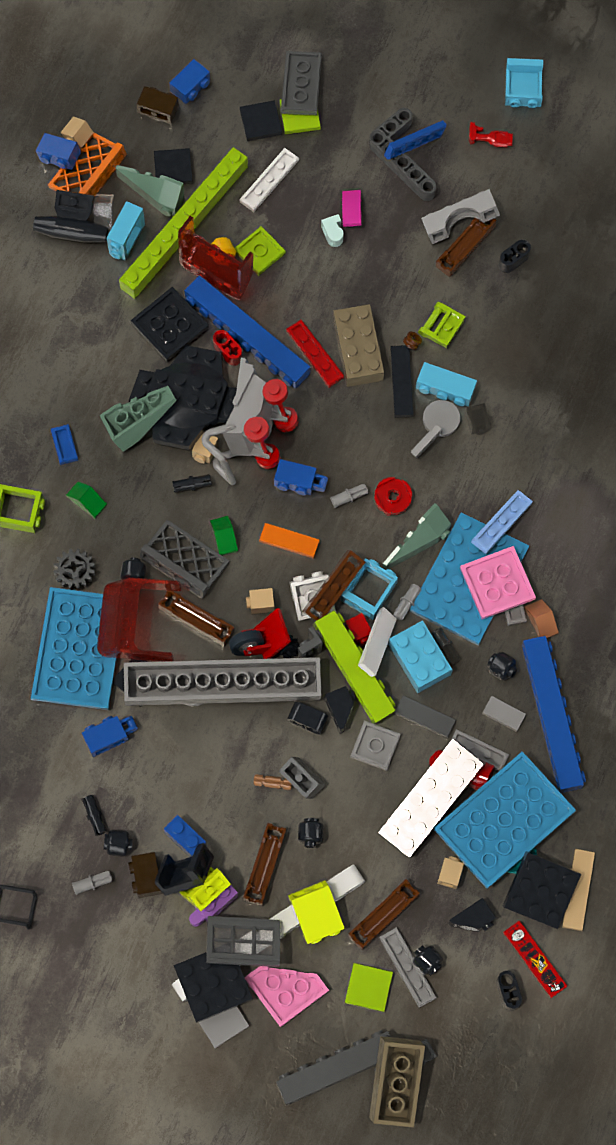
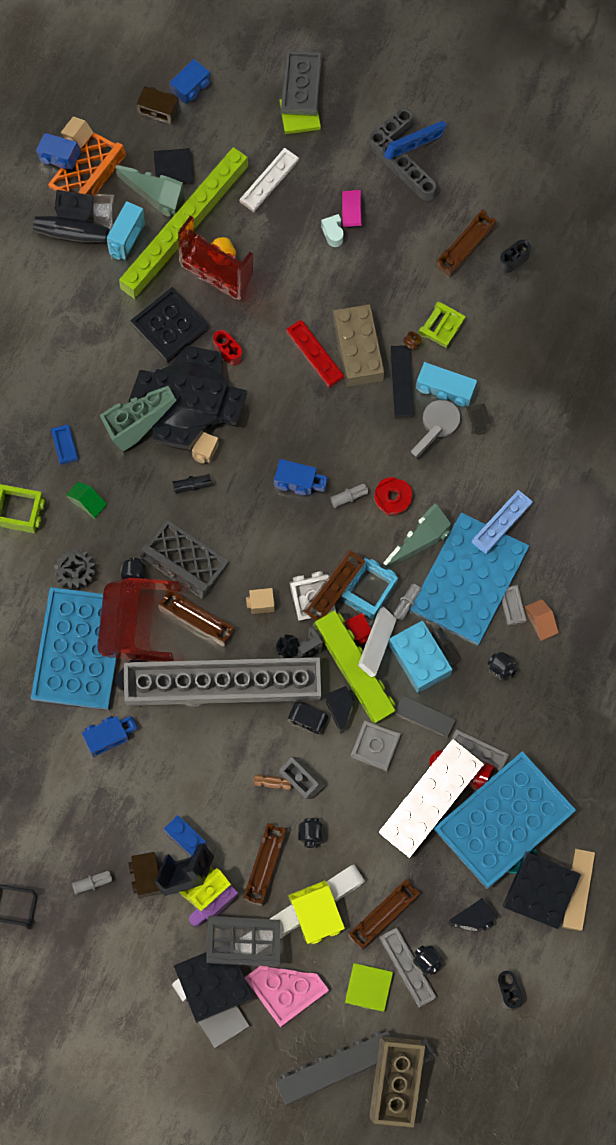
black pin [82,795,107,836] -> none
black head [103,829,133,857] -> none
blue brick [184,275,311,389] -> none
light grey piece [202,357,299,485] -> none
green slope [210,516,238,556] -> none
red plate [229,608,291,659] -> none
lime tile [235,226,286,276] -> none
black tile [239,100,282,141] -> none
orange tile [259,523,320,559] -> none
light grey arch [421,189,500,244] -> none
tan brick [437,856,464,889] -> none
bright pink plate [460,546,536,619] -> none
red piece [469,122,513,148] -> none
light grey tile [482,696,526,732] -> none
tile [503,921,567,999] -> none
medium azure panel [505,58,543,108] -> none
blue brick [522,636,586,793] -> none

